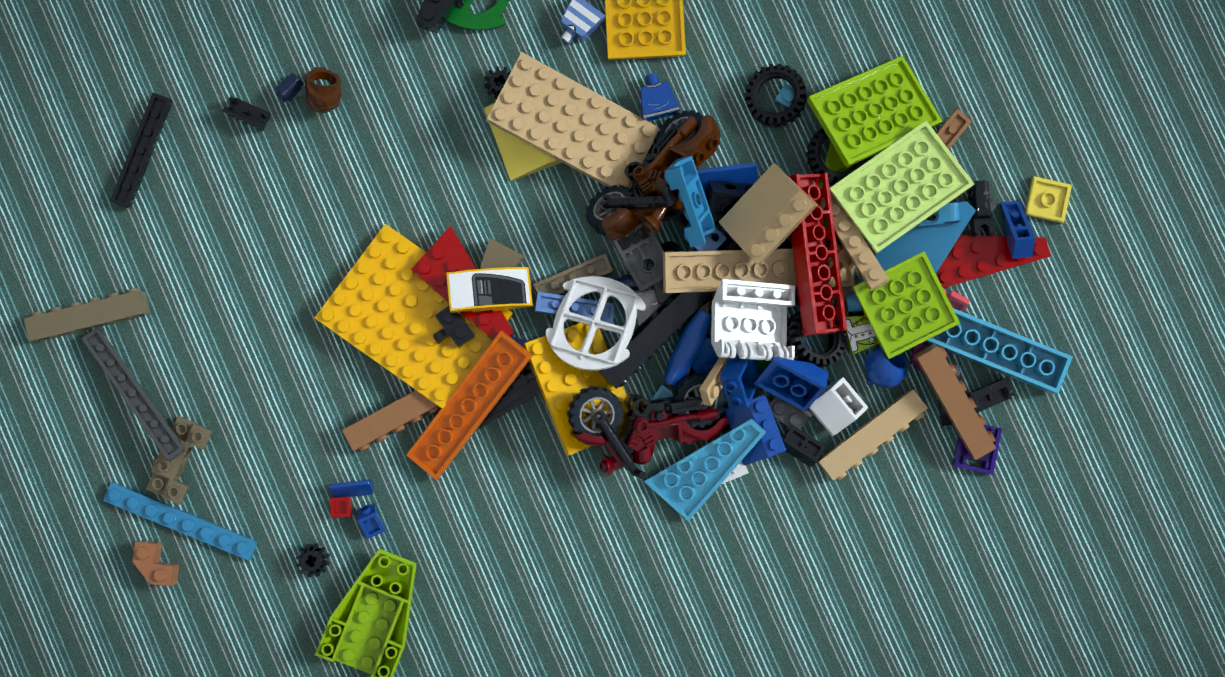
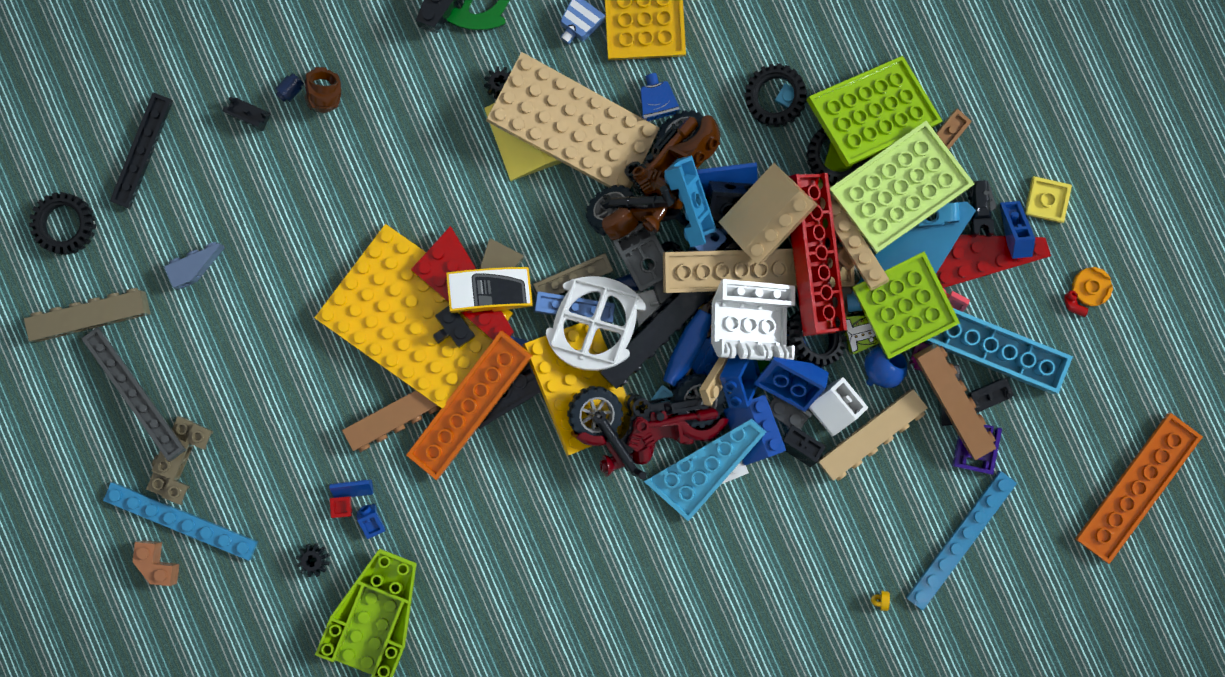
none -> black tyre [29,192,96,255]
none -> sand blue slope [164,242,225,290]
none -> yellow tile [871,591,890,611]
none -> dark azure plate [905,471,1017,610]
none -> red arm [1064,291,1088,317]
none -> light orange tile [1072,267,1113,306]
none -> orange plate [1075,413,1203,564]

